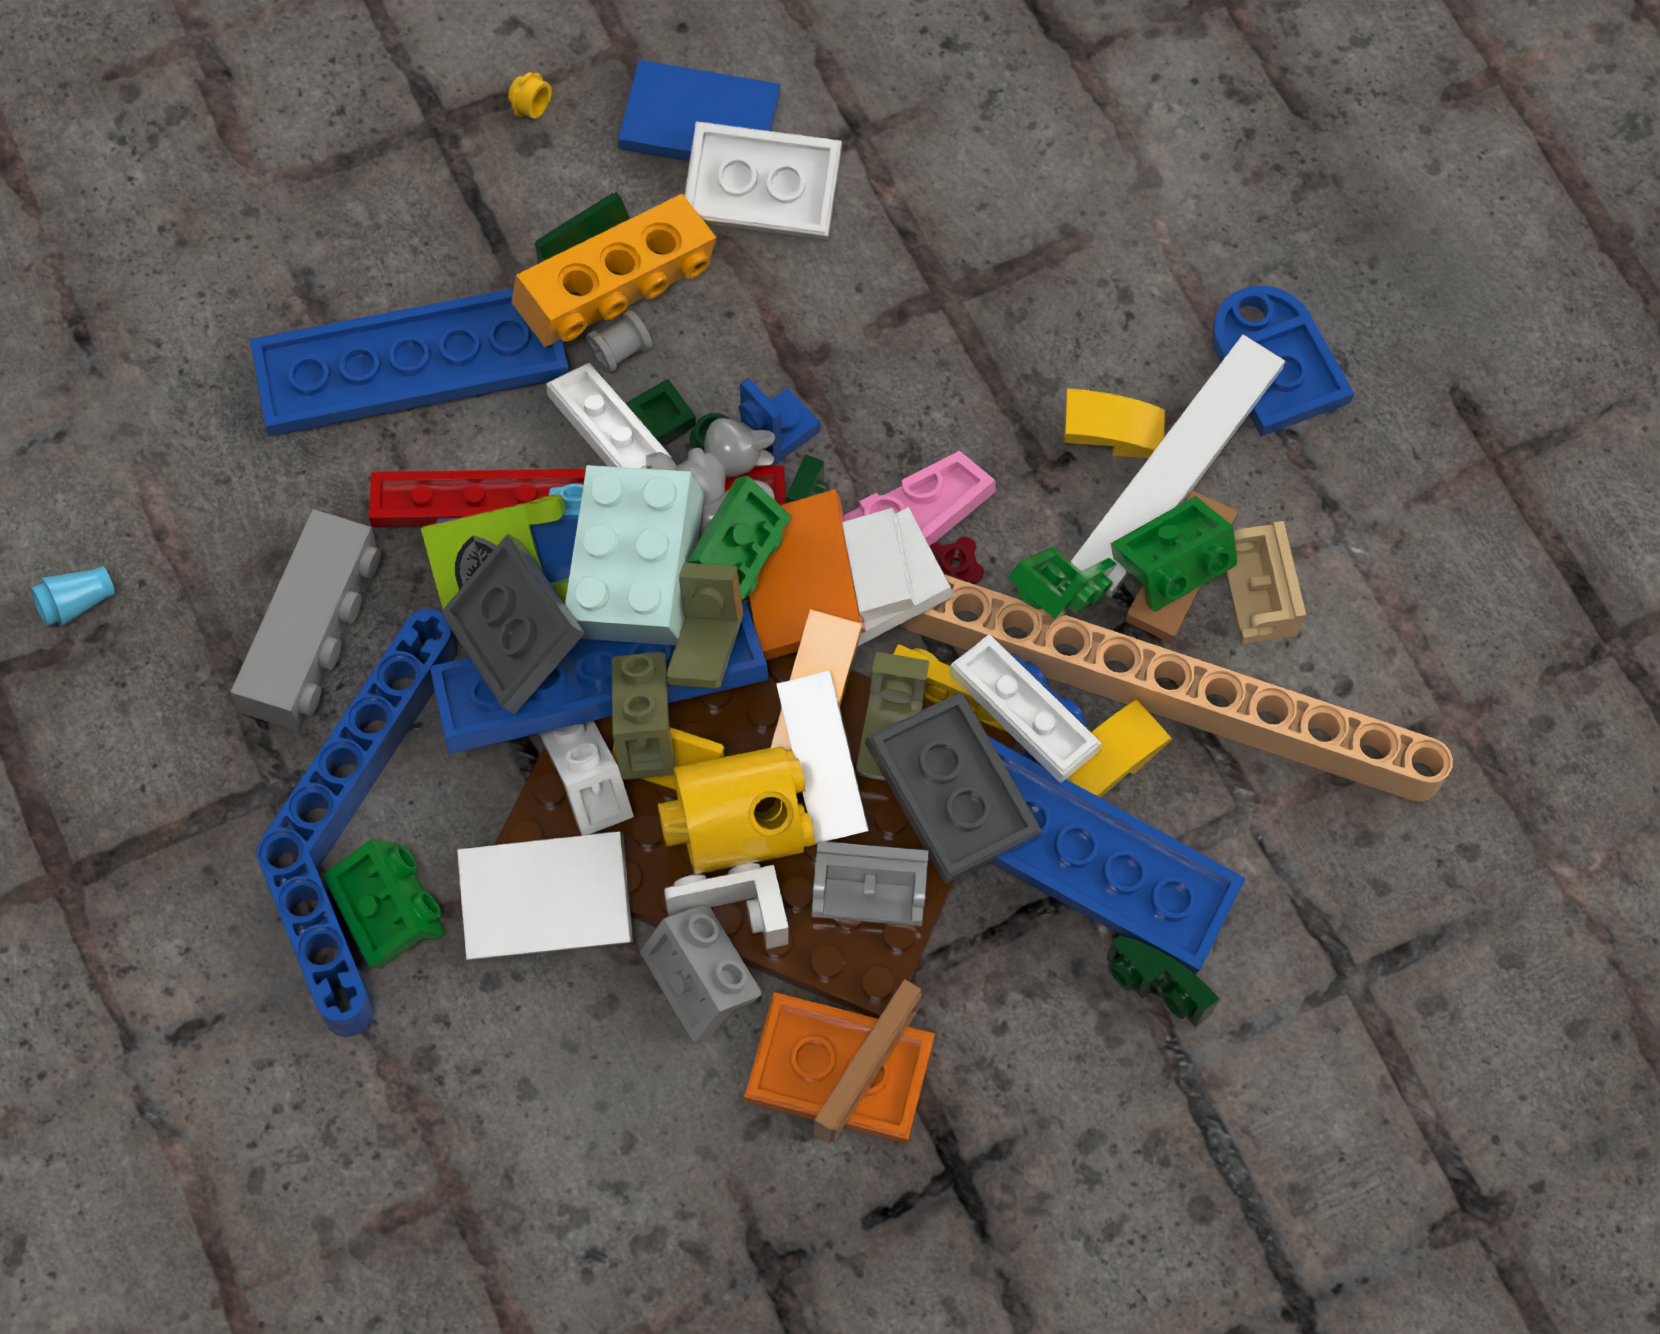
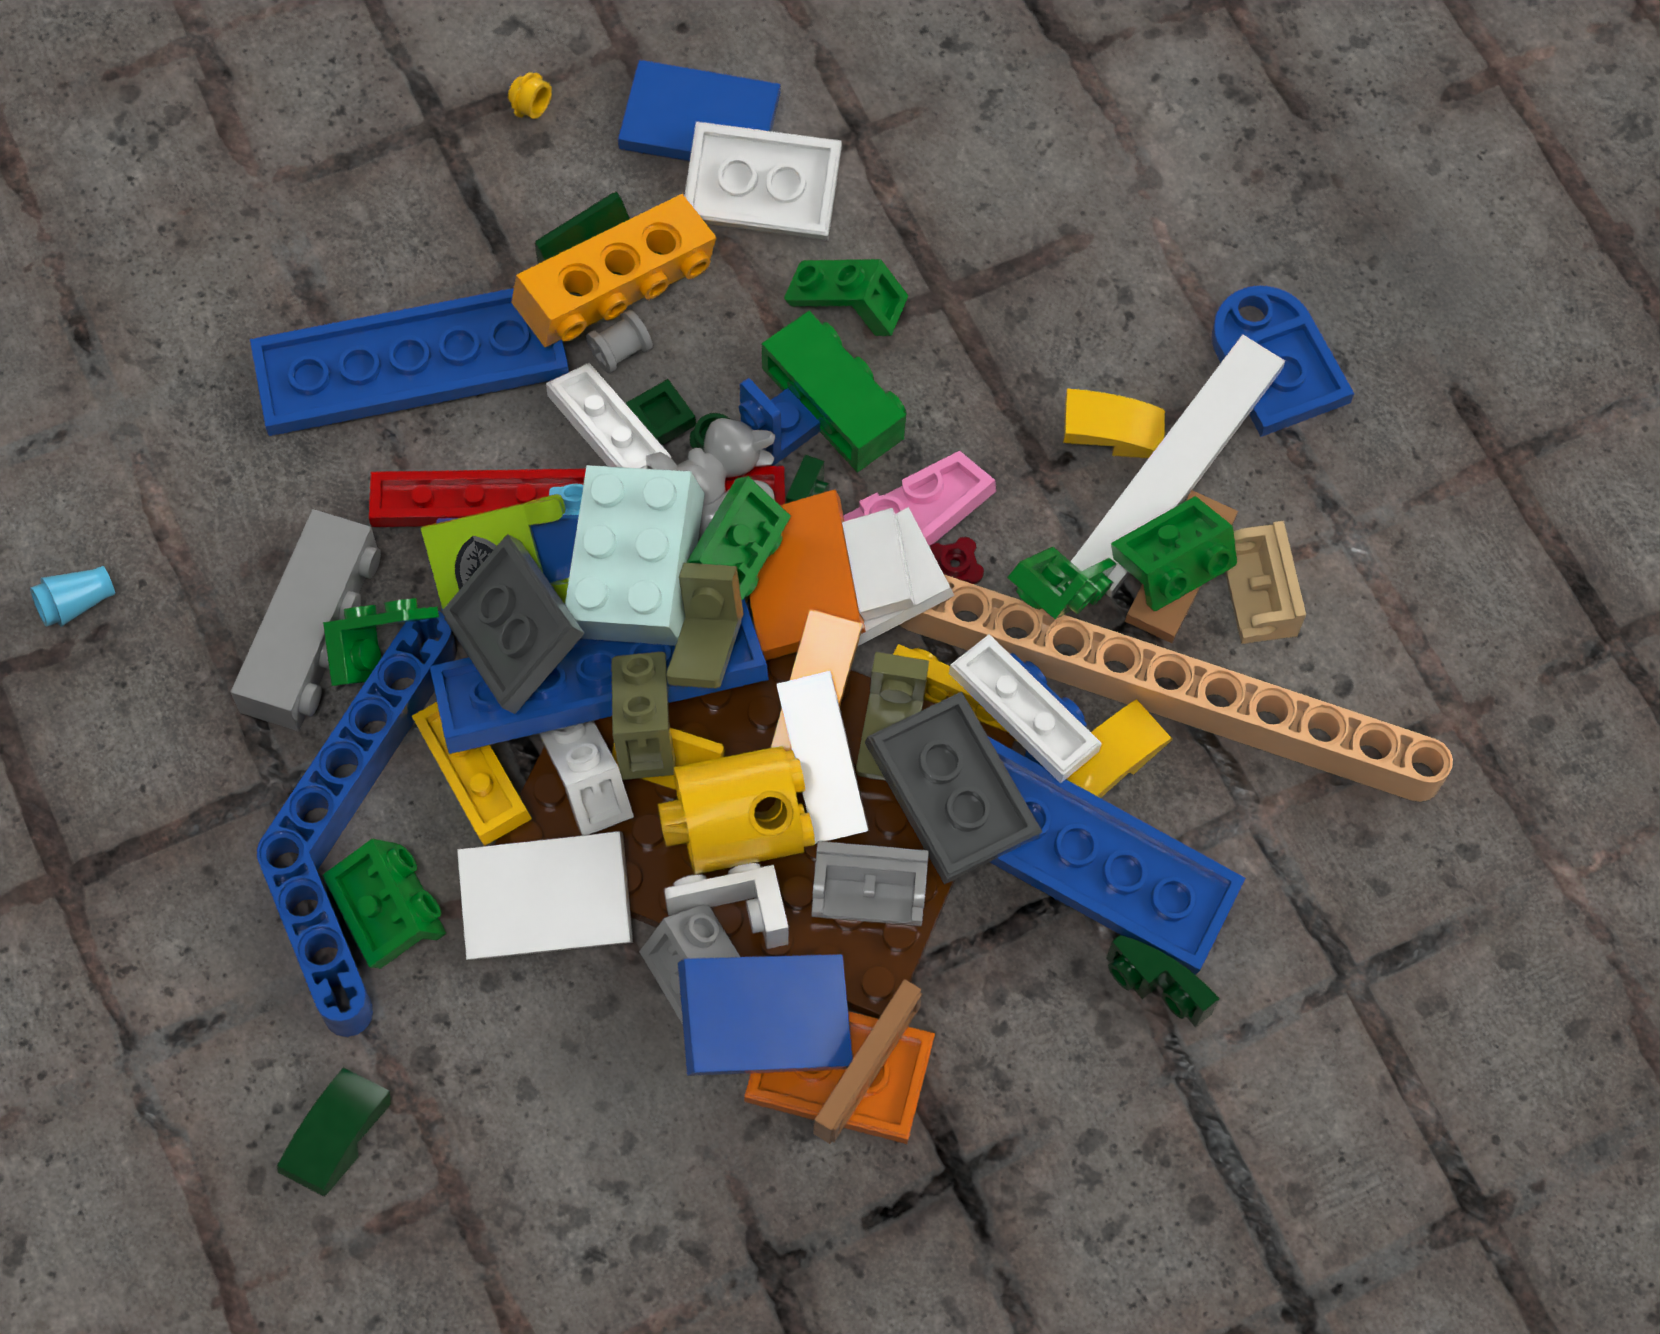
none -> dark green slope [277,1067,391,1197]
none -> green bracket [323,598,439,686]
none -> yellow plate [412,702,532,846]
none -> blue tile [678,955,853,1076]
none -> green brick [762,311,907,473]
none -> green bracket [784,259,909,336]

